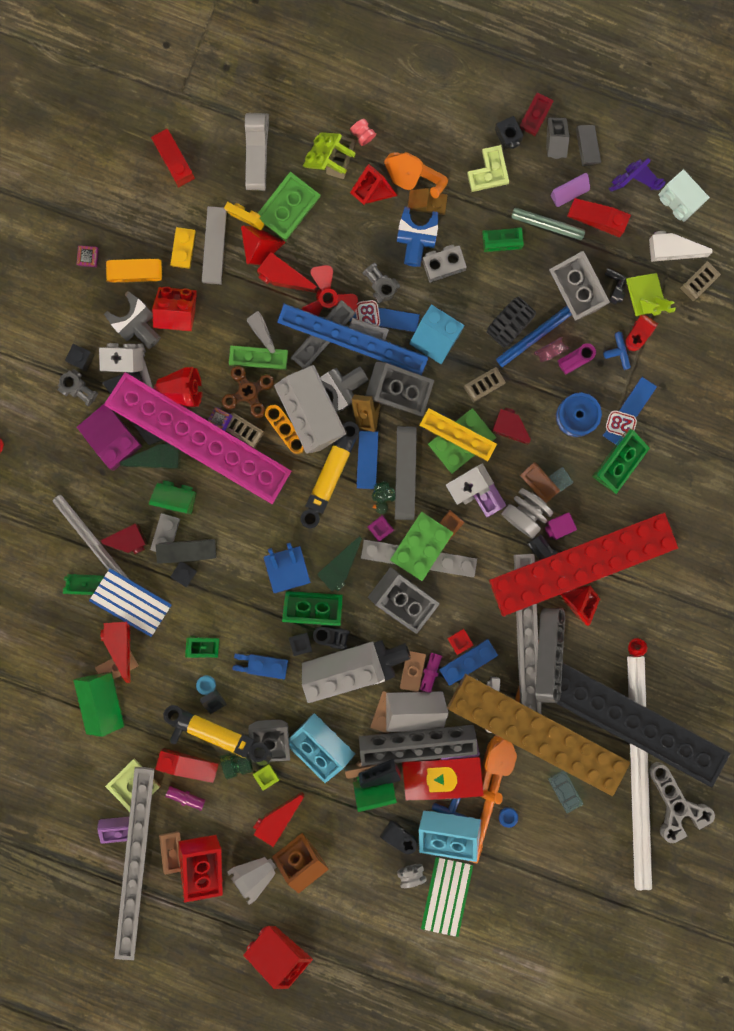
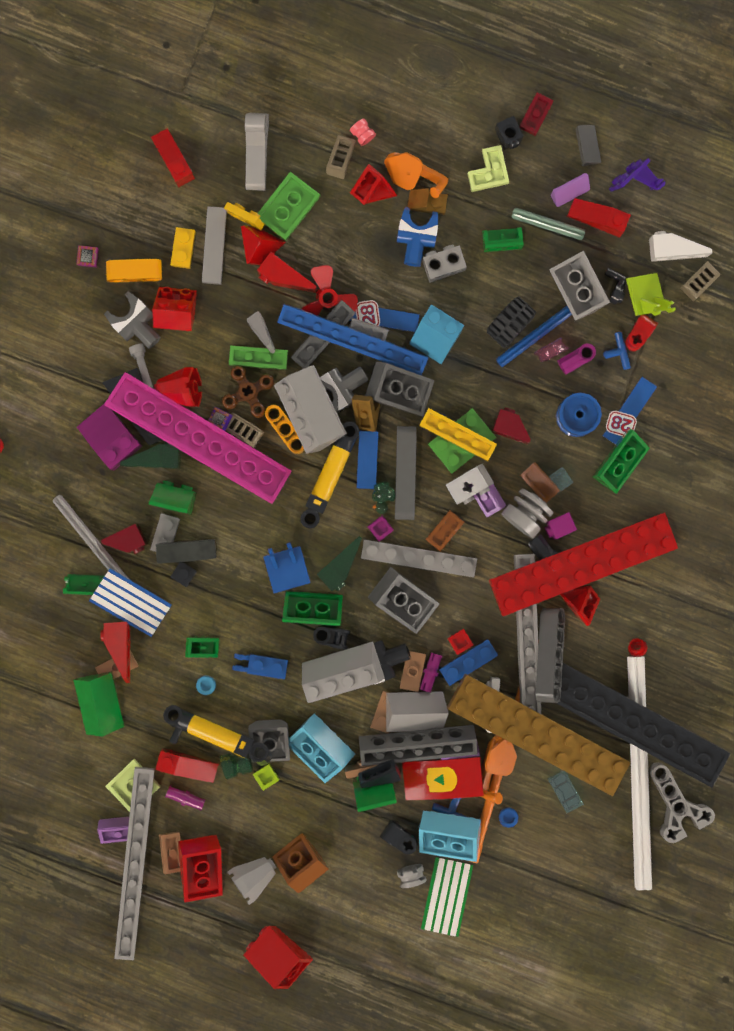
dark grey connector [57,369,98,406] -> none
black brick [65,344,95,372] -> none
light grey brick [99,343,143,372] -> none
black plate [200,689,227,715] -> none
red slope [253,792,305,847] -> none
black plate [289,633,312,656] -> none
lime plate [303,133,356,174] -> none
dark grey connector [362,263,400,303] -> none
bright green plate [390,512,453,581] -> none
dark tan slope [464,367,506,403] -> none
dark grey slope [546,118,569,159] -> none
light aqua brick [658,169,710,222] -> none

